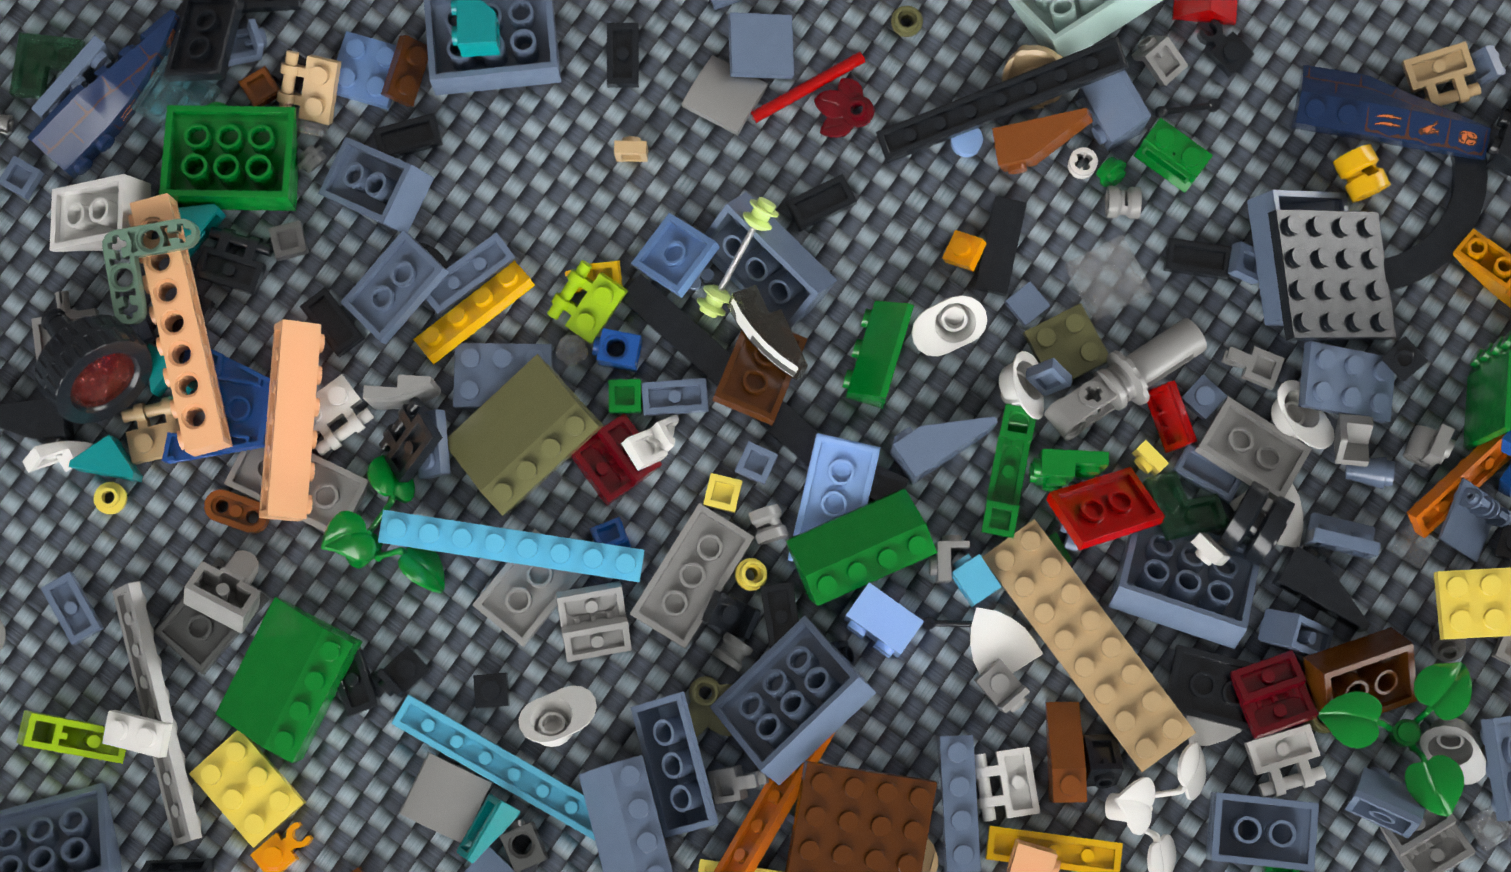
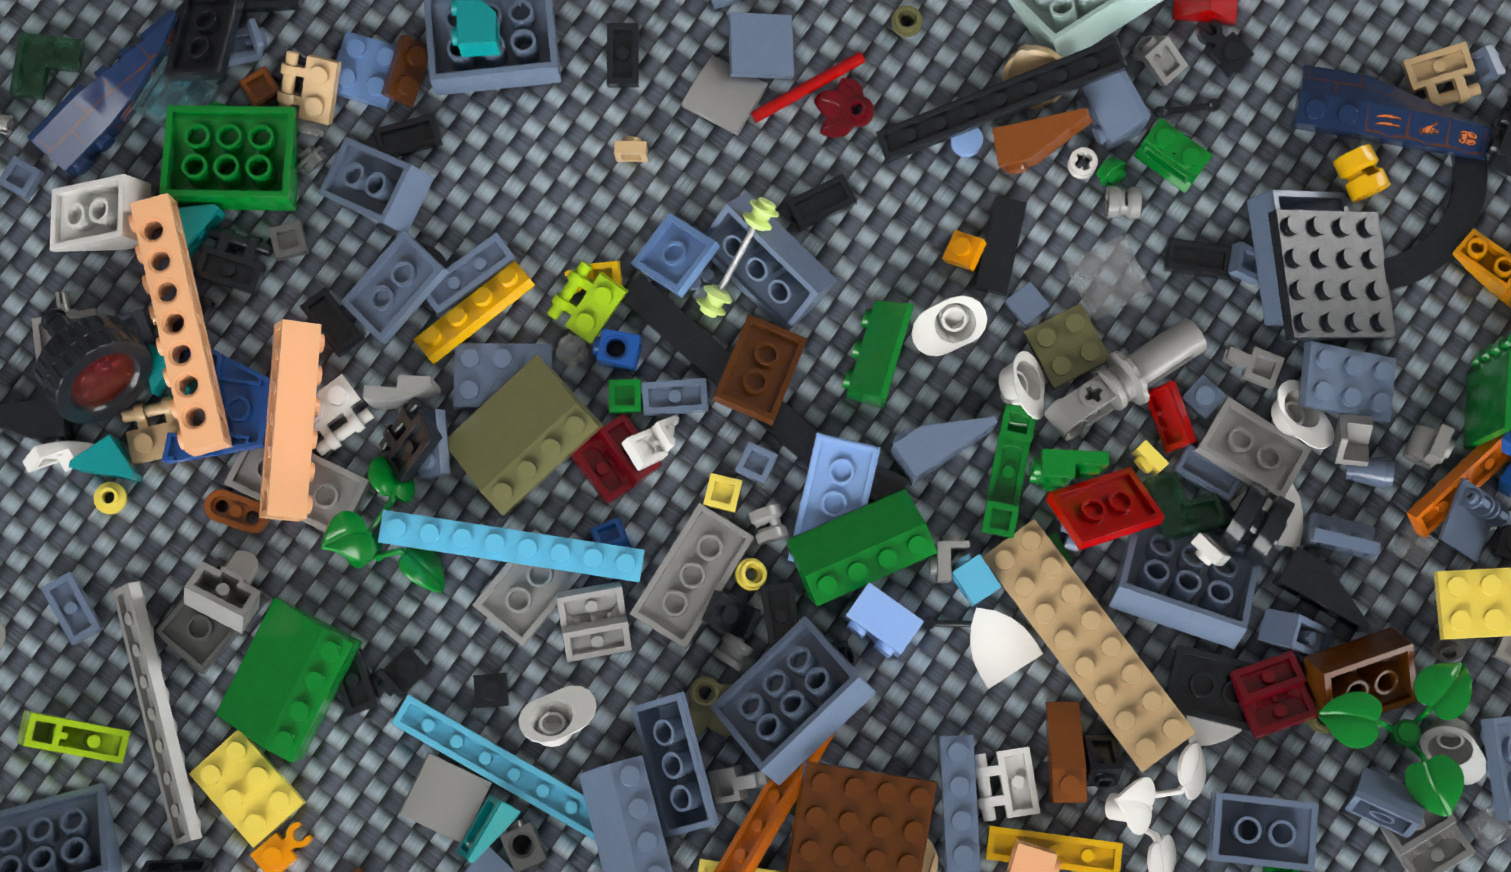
sand blue plate [31,35,114,120] -> none
sand green beam [102,218,200,325] -> none
white plate [102,710,173,758] -> none
clear smoke slope [727,285,808,380] -> none
light grey bracket [974,659,1030,713] -> none
sand blue plate [1026,358,1072,396] -> none
white plate [1244,724,1326,797] -> none
black bracket [1382,336,1428,381] -> none

